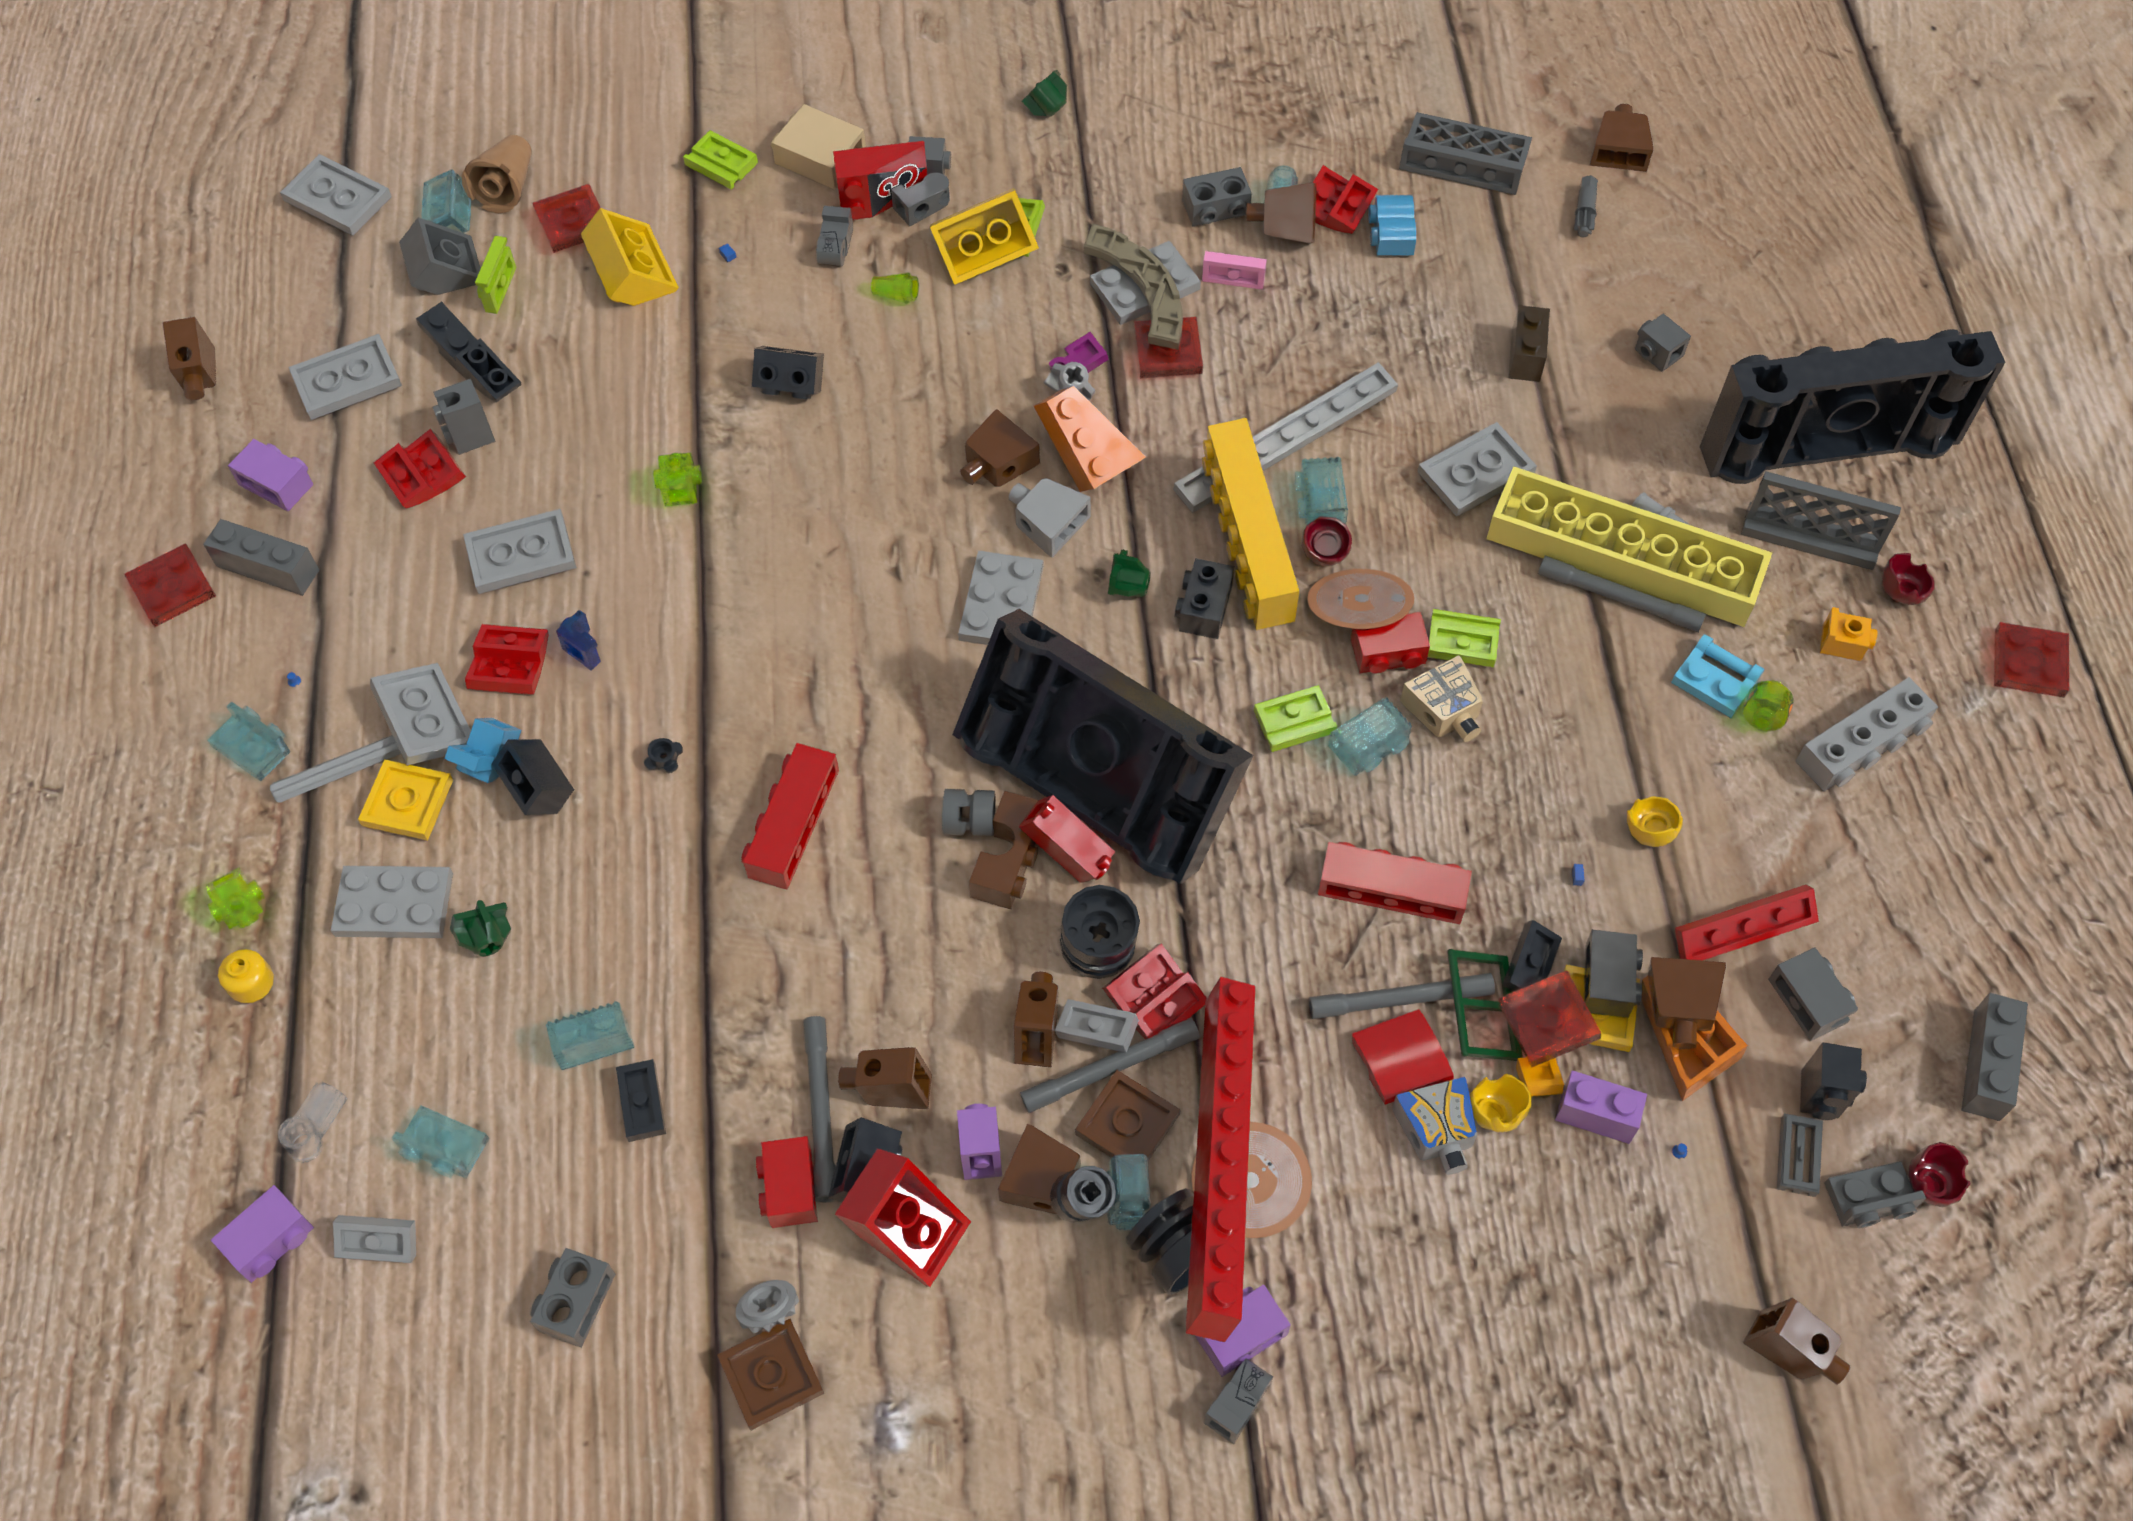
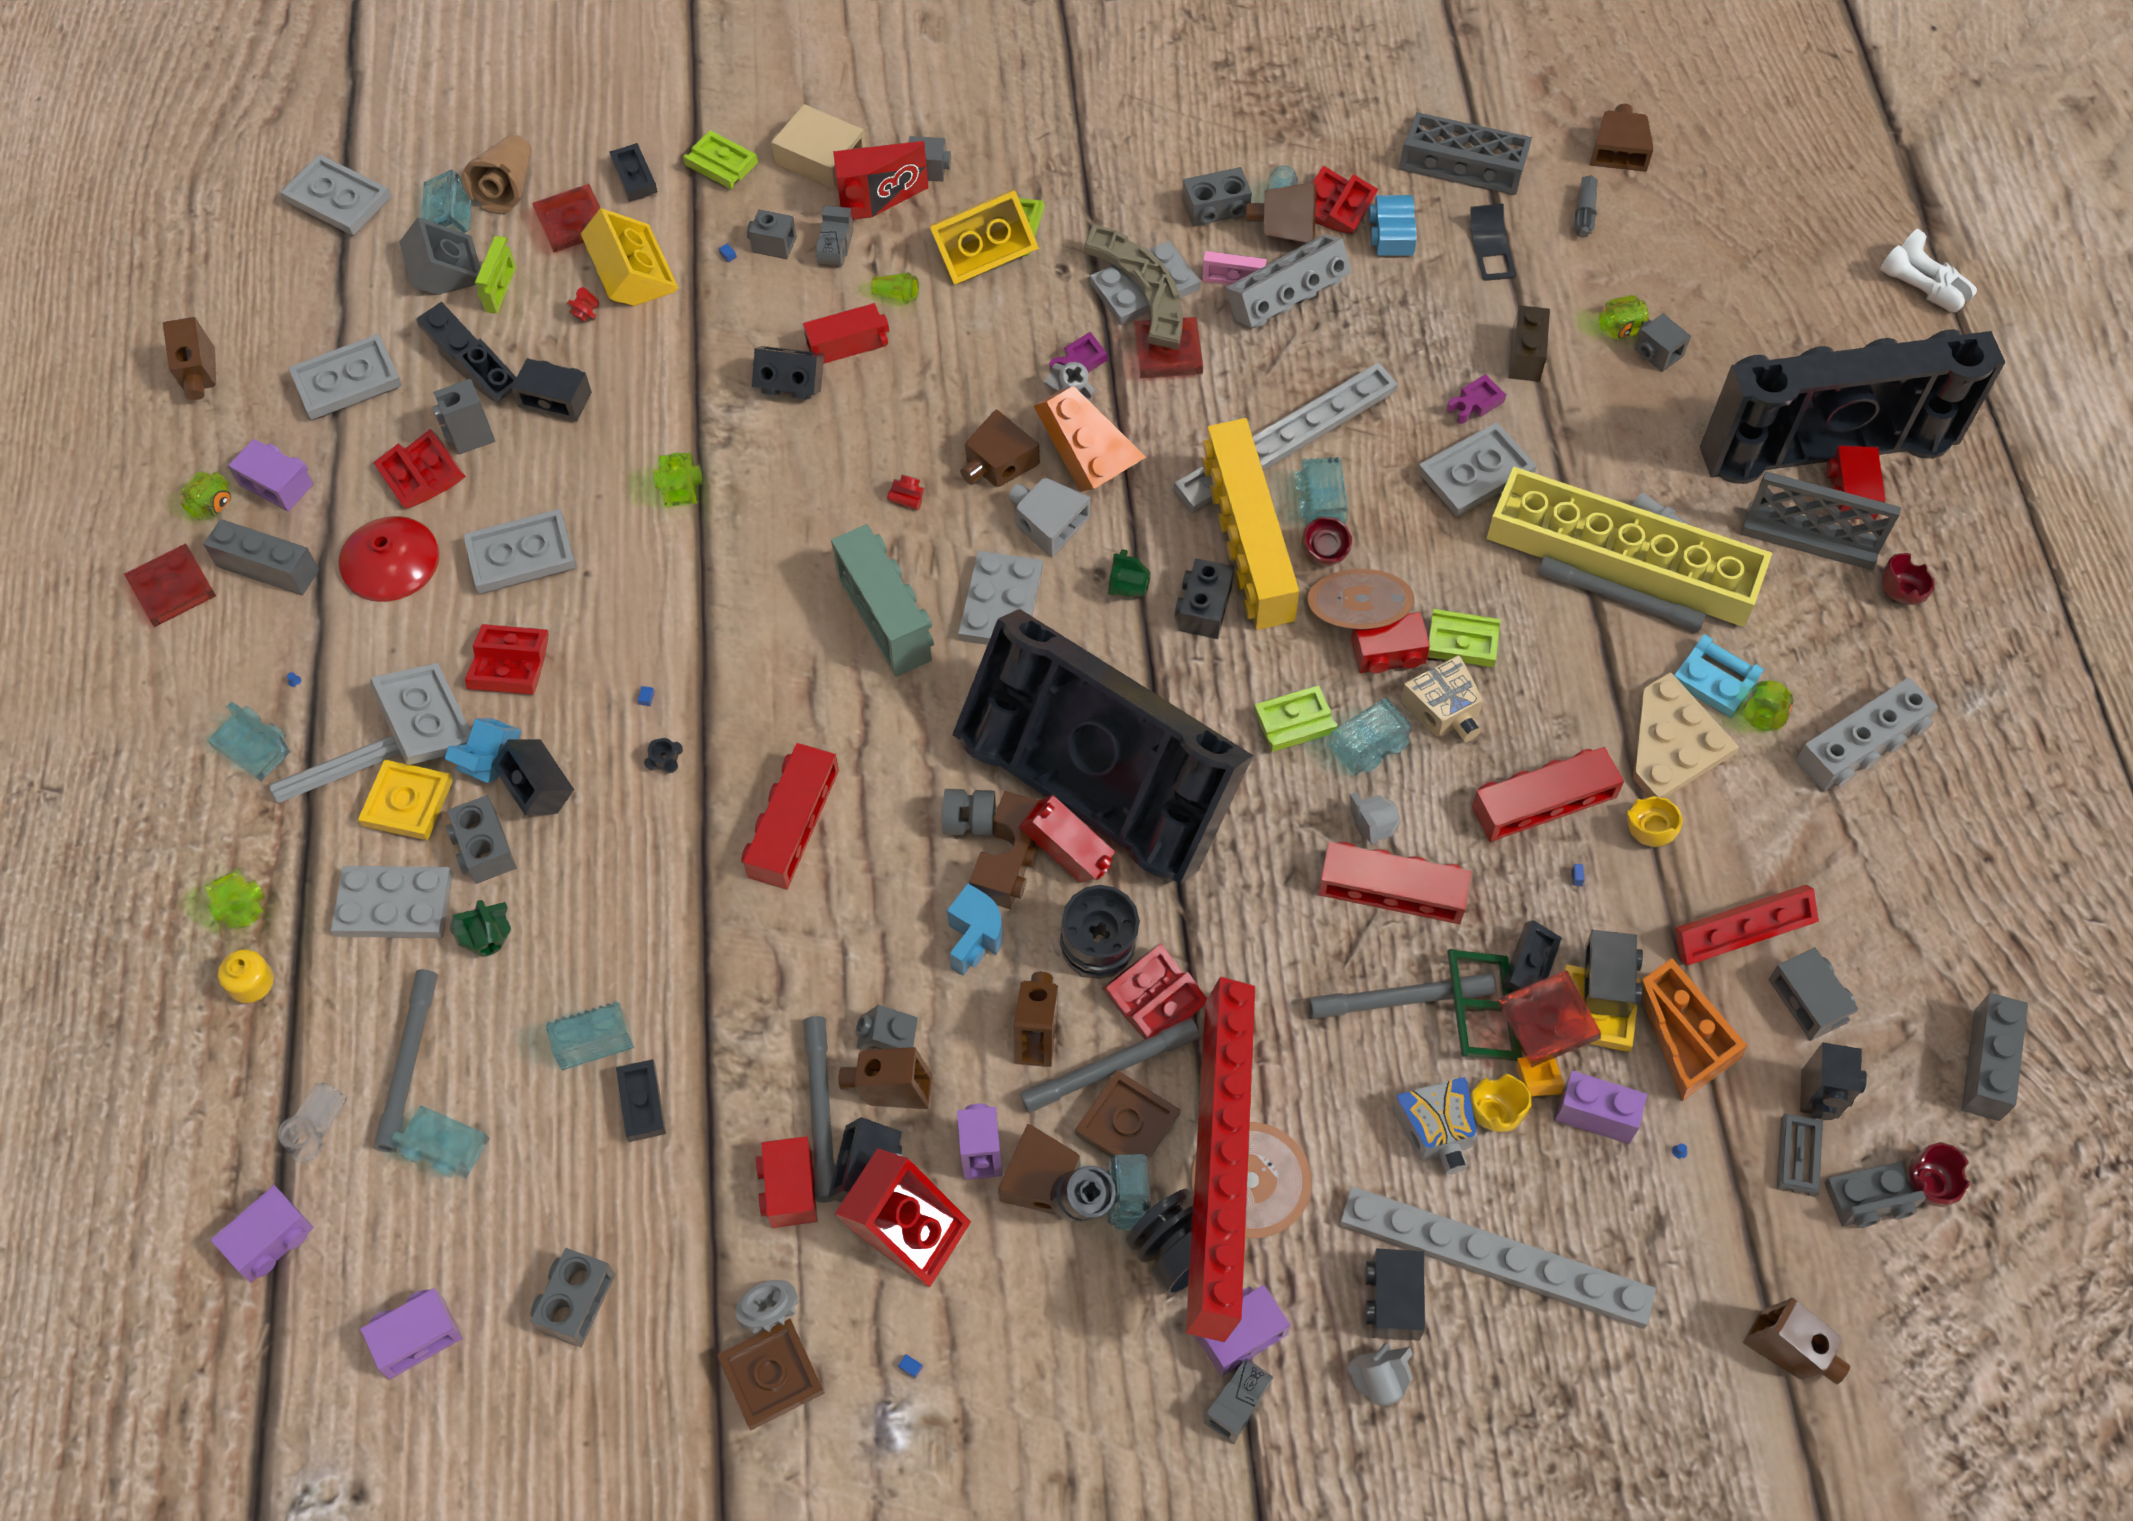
light grey plate [333,1215,416,1263] -> none
clear blue bracket [556,610,601,671] -> none
dark grey leg [891,173,950,227] -> none
dark green piece [1022,70,1067,117] -> none
light grey plate [1055,999,1139,1053] -> none
red slope [1352,1009,1454,1105] -> none
reddish brown torso [1648,957,1726,1049] -> none
light orange brick [1820,607,1878,661] -> none
clear red plate [1994,622,2070,698] -> none
none -> clear neon green head [180,471,232,520]
none -> red dish [338,516,440,602]
none -> medium lavender brick [360,1288,463,1380]
none -> dark grey piece [373,969,438,1153]
none -> dark grey brick [445,795,517,884]
none -> black brick [511,358,592,421]
none -> red plate [566,287,599,322]
none -> black plate [609,143,658,201]
none -> blue piece [638,686,655,707]
none -> dark grey brick [747,209,797,259]
none -> red brick [803,303,890,364]
none -> sand green brick [831,524,934,677]
none -> dark grey bracket [855,1005,918,1050]
none -> red plate [887,474,925,510]
none -> blue piece [898,1354,923,1379]
none -> dark azure brick [947,884,1003,976]
none -> light grey brick [1225,234,1352,328]
none -> light grey plate [1339,1186,1656,1329]
none -> light grey piece [1347,1343,1413,1406]
none -> light grey piece [1350,792,1400,844]
none -> black brick [1365,1248,1425,1341]
none -> magenta plate [1446,374,1507,424]
none -> black piece [1470,204,1516,281]
none -> brick [1472,747,1624,842]
none -> clear neon green head [1599,295,1649,339]
none -> tan plate [1633,672,1739,798]
none -> red brick [1826,446,1886,520]
none -> white piece [1880,229,1977,313]

